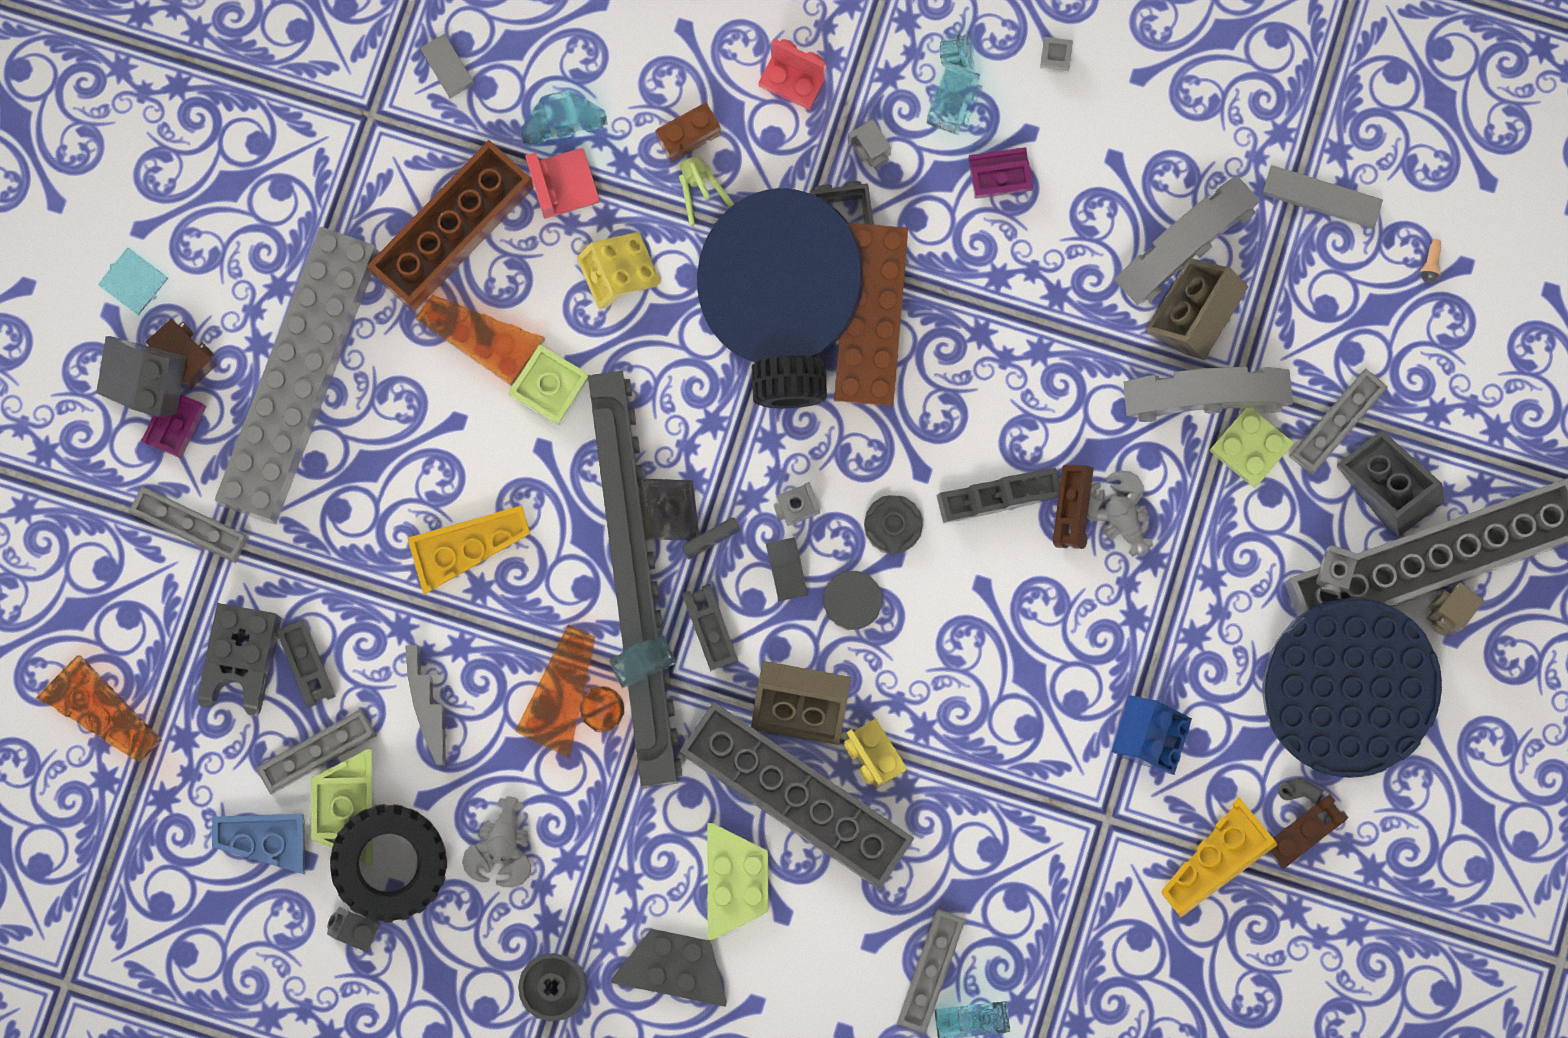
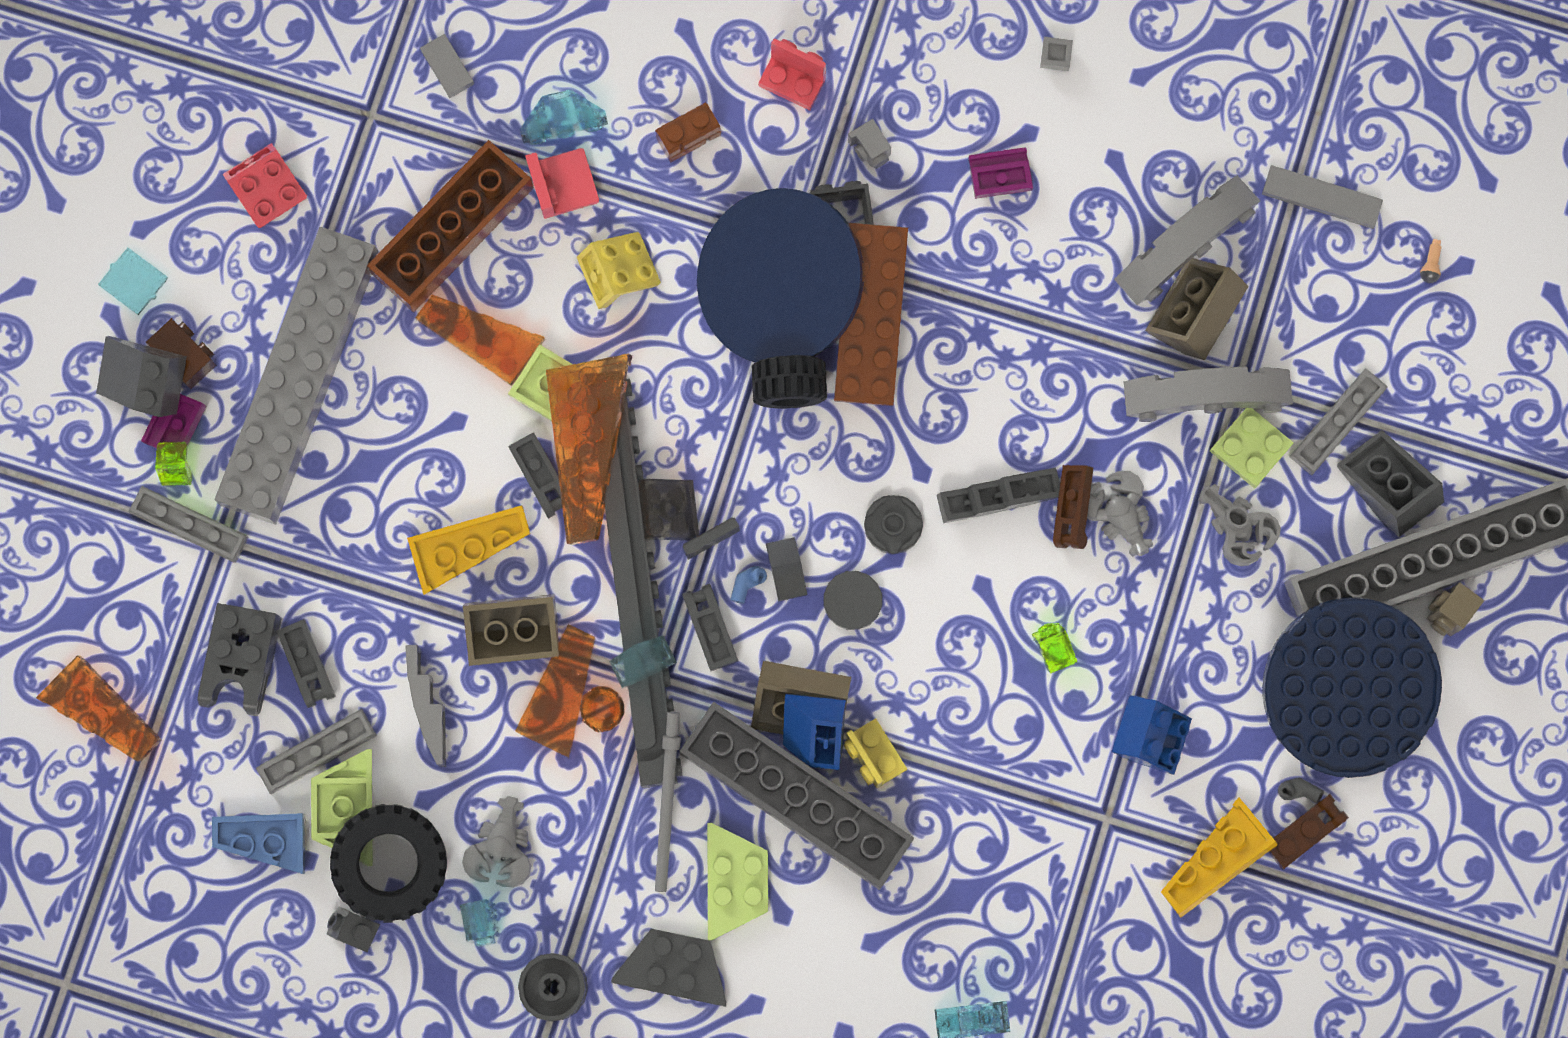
yellowish green plant [679,156,734,226] -> none
light grey brick [773,482,820,526] -> none
light grey tile [896,909,966,1035] -> none
clear light blue brick [926,63,983,135] -> none
clear light blue piece [940,32,974,71] -> none
light grey brick [1315,545,1360,595] -> none
none -> clear neon green bracket [155,442,192,486]
none -> coral bracket [222,143,307,228]
none -> clear light blue brick [460,899,501,947]
none -> dark tan slope [463,594,559,666]
none -> dark grey plate [508,432,574,519]
none -> clear orange wing [546,353,633,545]
none -> light grey bar [655,711,681,892]
none -> medium blue arm [730,566,767,604]
none -> blue slope [783,694,846,770]
none -> clear neon green bracket [1032,623,1077,674]
none -> light grey animal [1198,484,1281,566]

